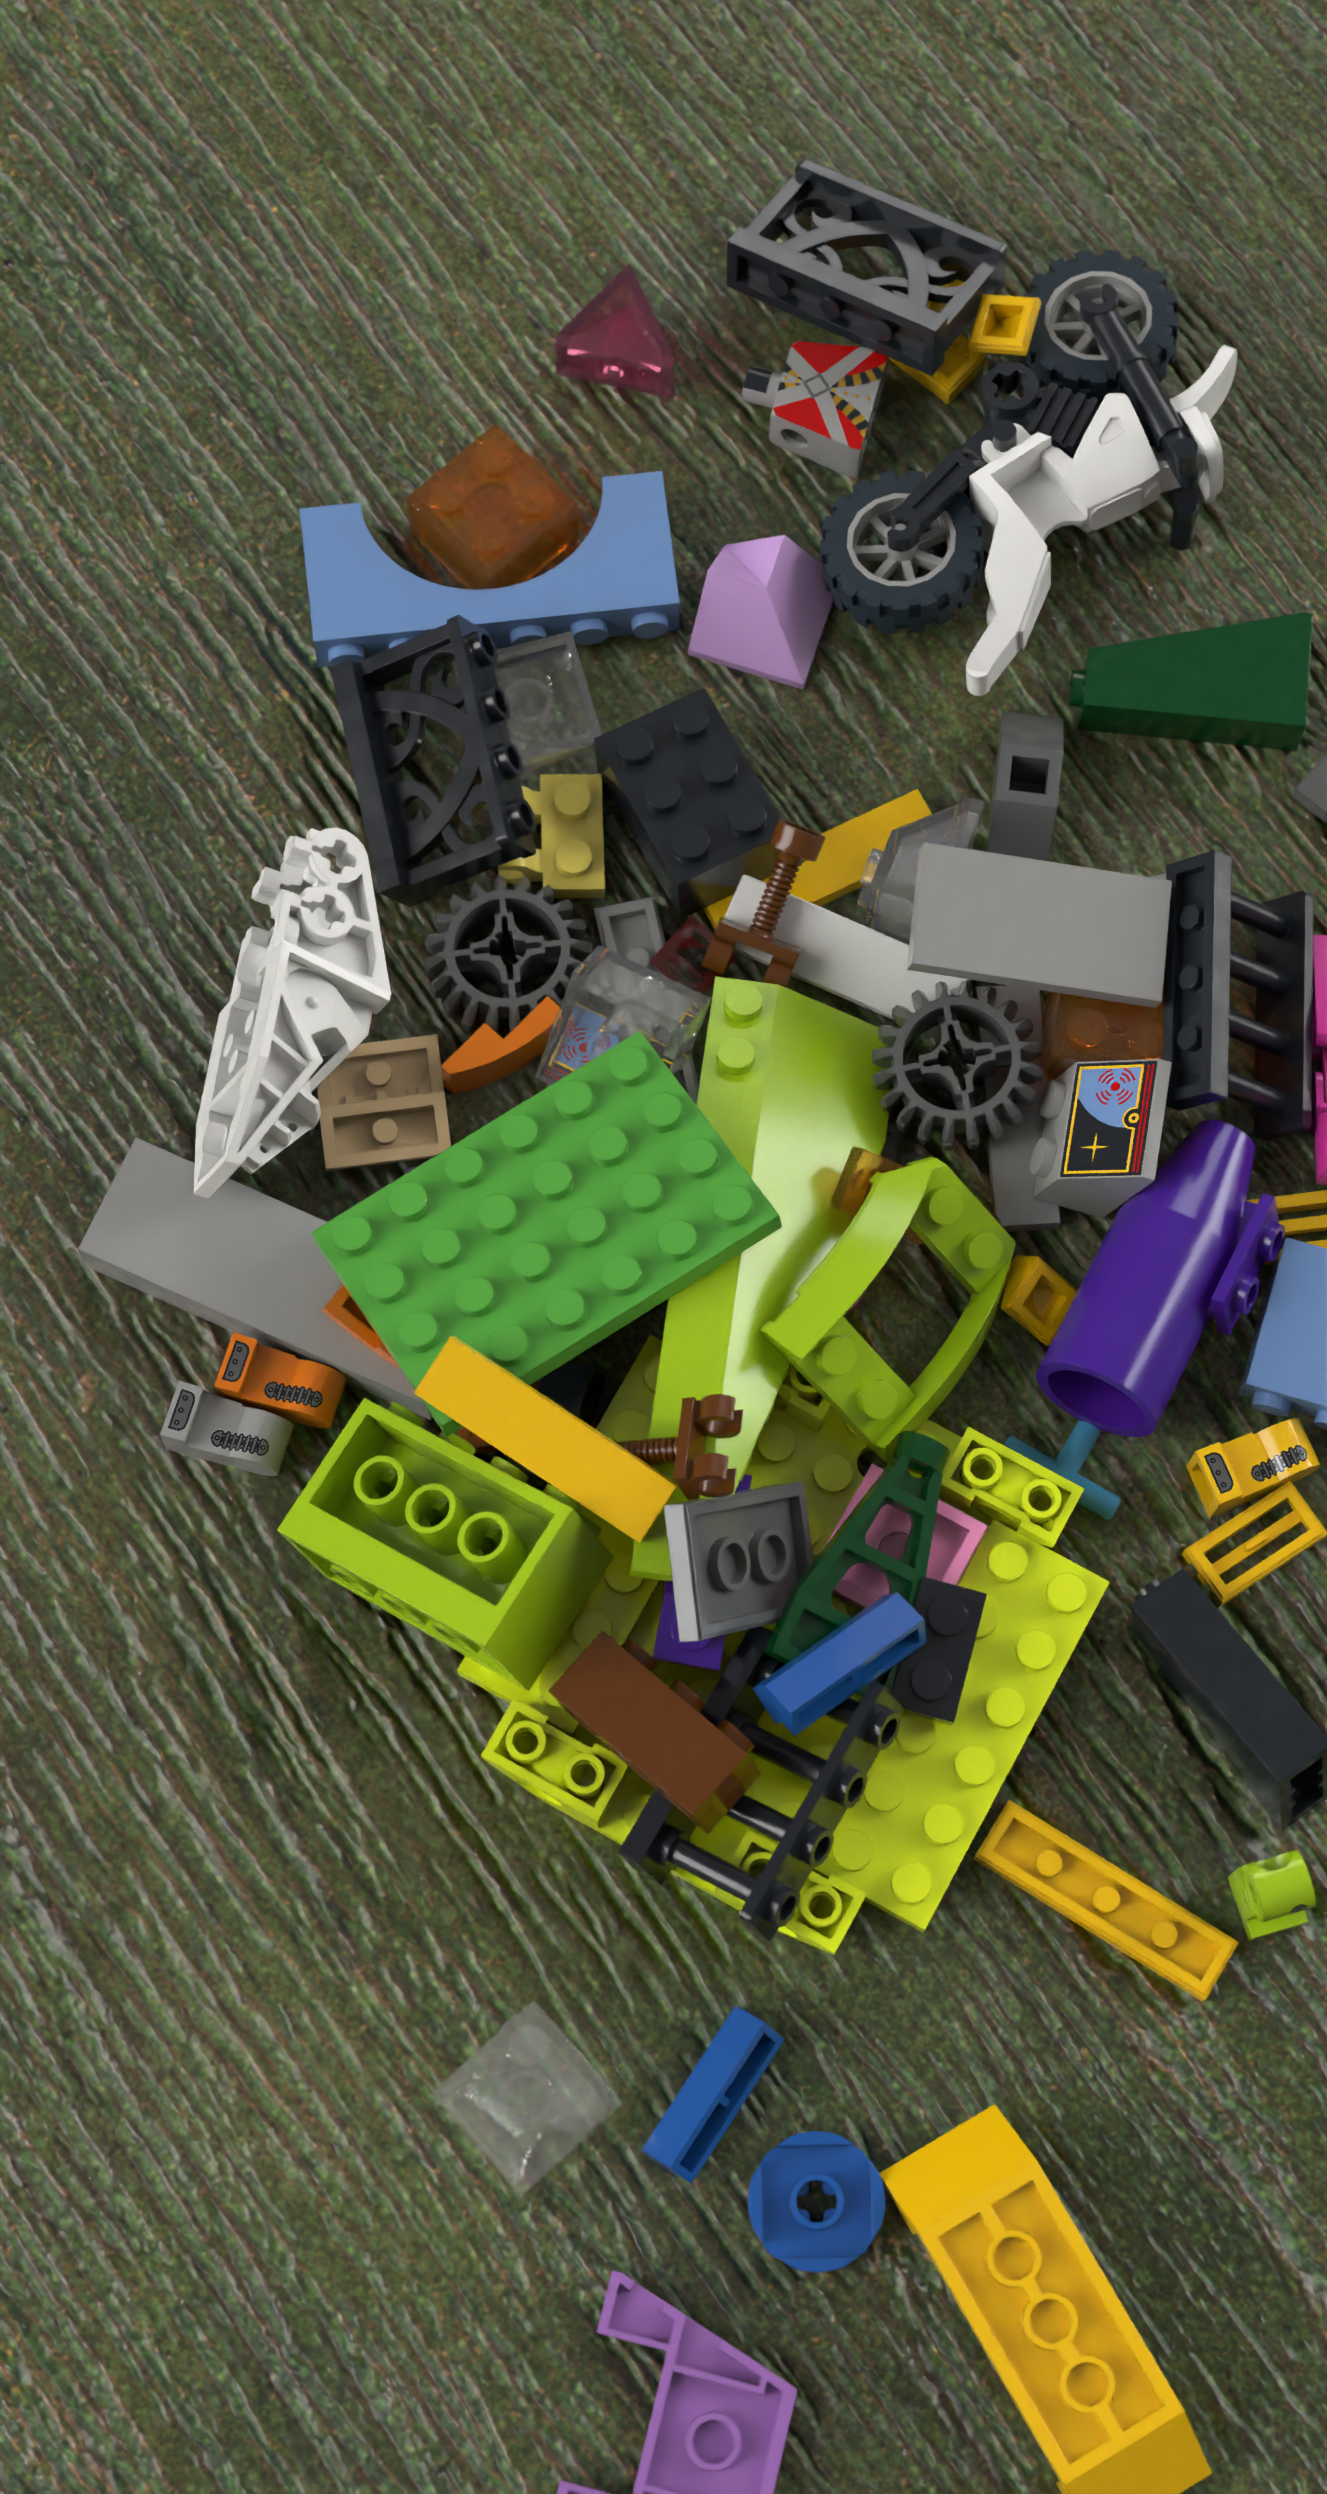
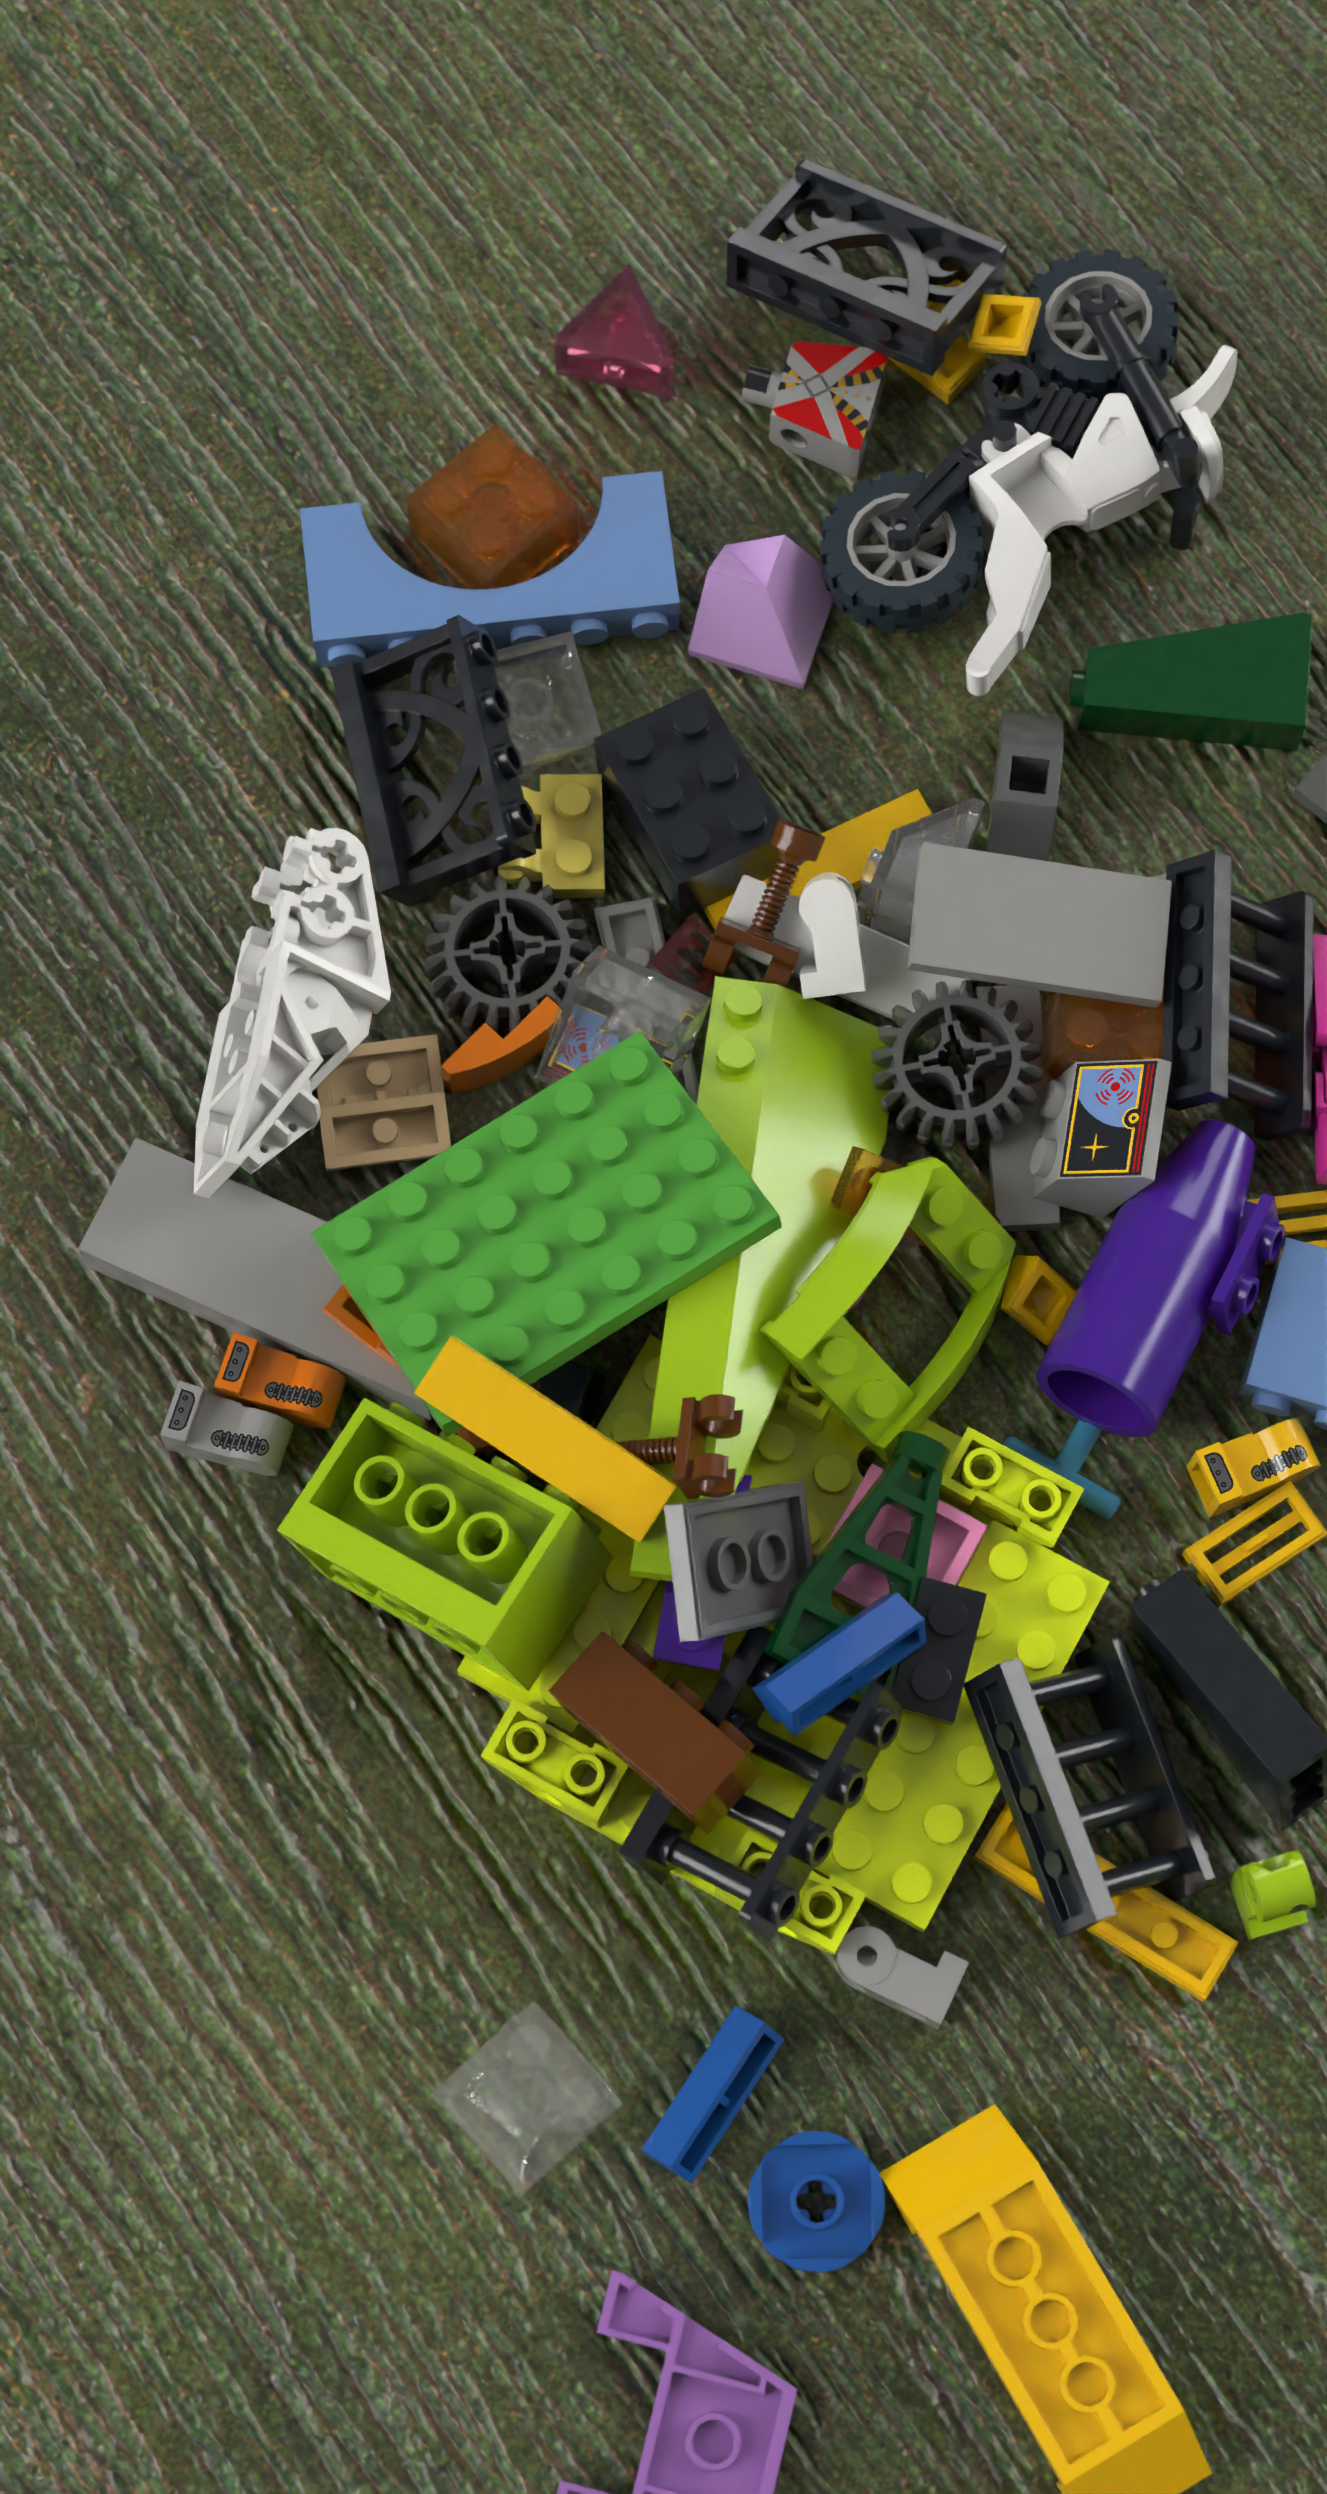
none -> white leg [799,872,868,999]
none -> light grey leg [837,1926,969,2030]
none -> black fence [964,1634,1216,1939]

